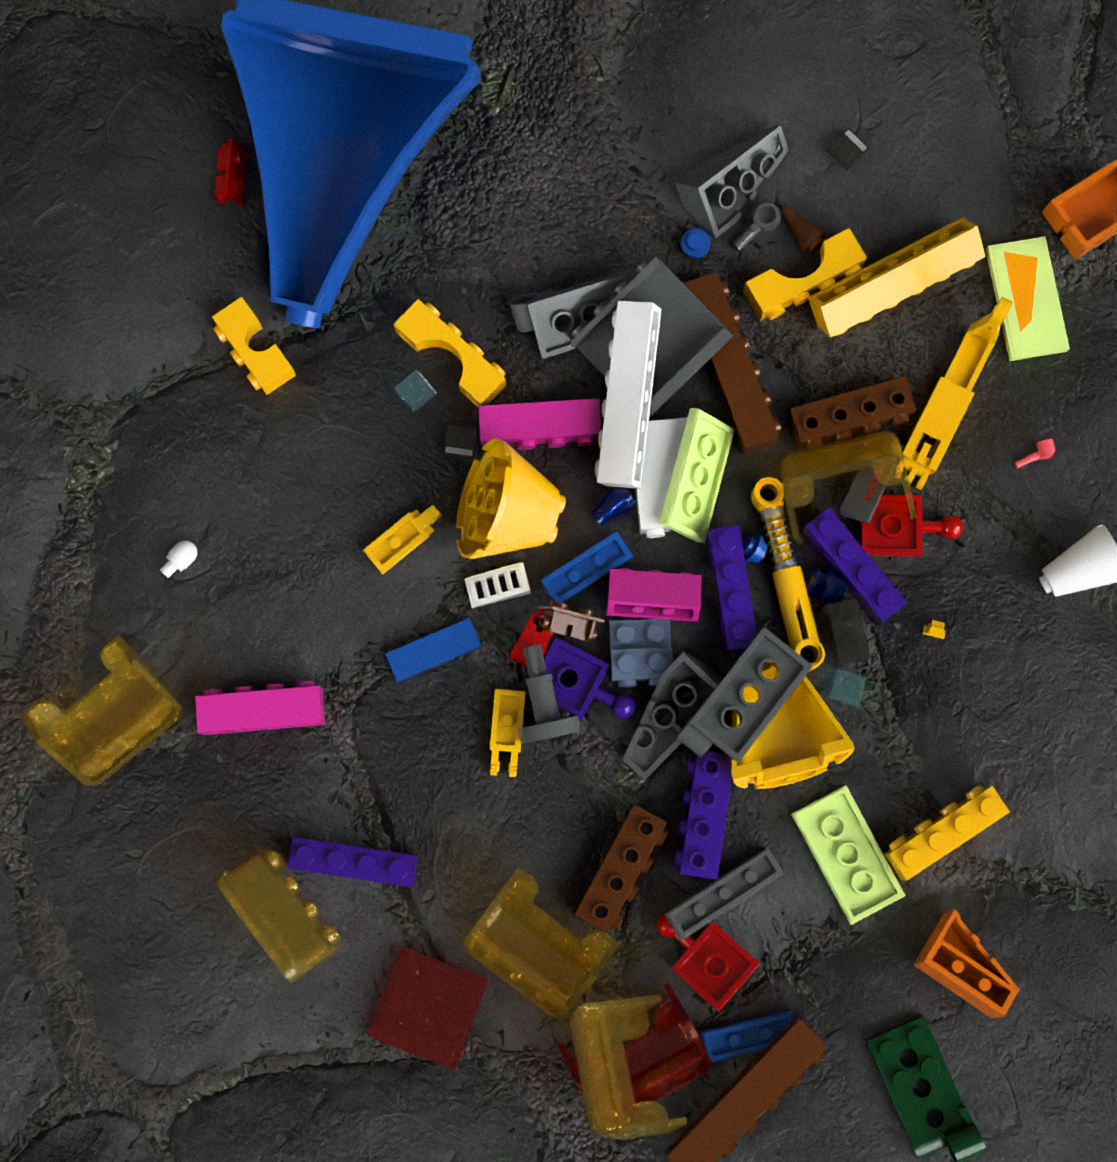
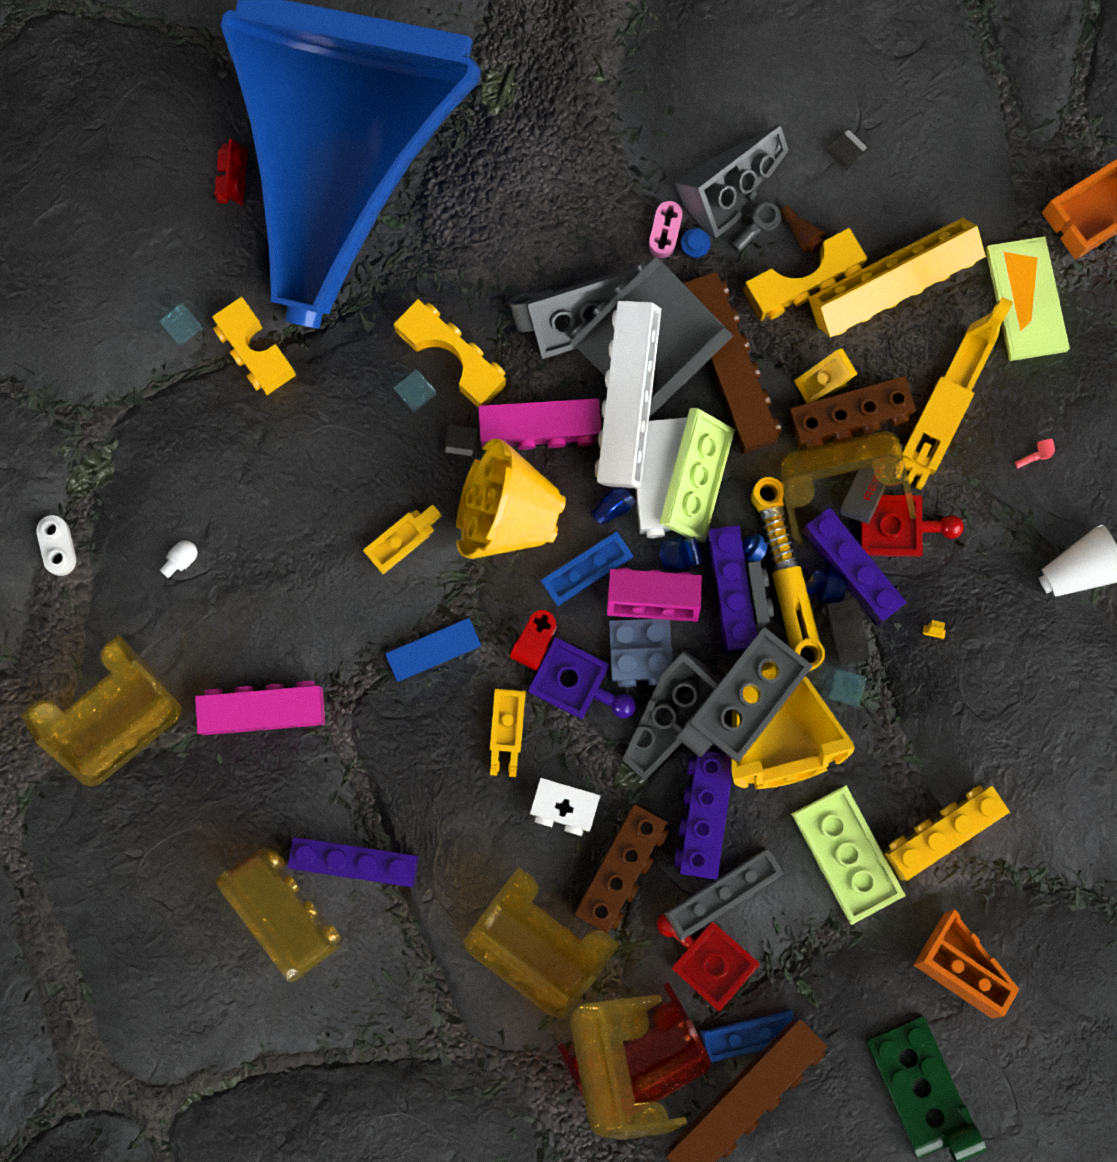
clear red plate [367,946,489,1070] -> none
white slope [465,562,530,608] -> none
dark grey piece [518,644,582,744] -> none
hinge [537,601,605,642] -> none
none -> white plate [36,515,76,576]
none -> clear light blue tile [159,303,202,346]
none -> white brick [530,778,600,836]
none -> bright pink beam [649,201,682,258]
none -> clear blue piece [660,536,703,571]
none -> dark grey plate [746,561,774,628]
none -> yellow slope [794,349,857,404]

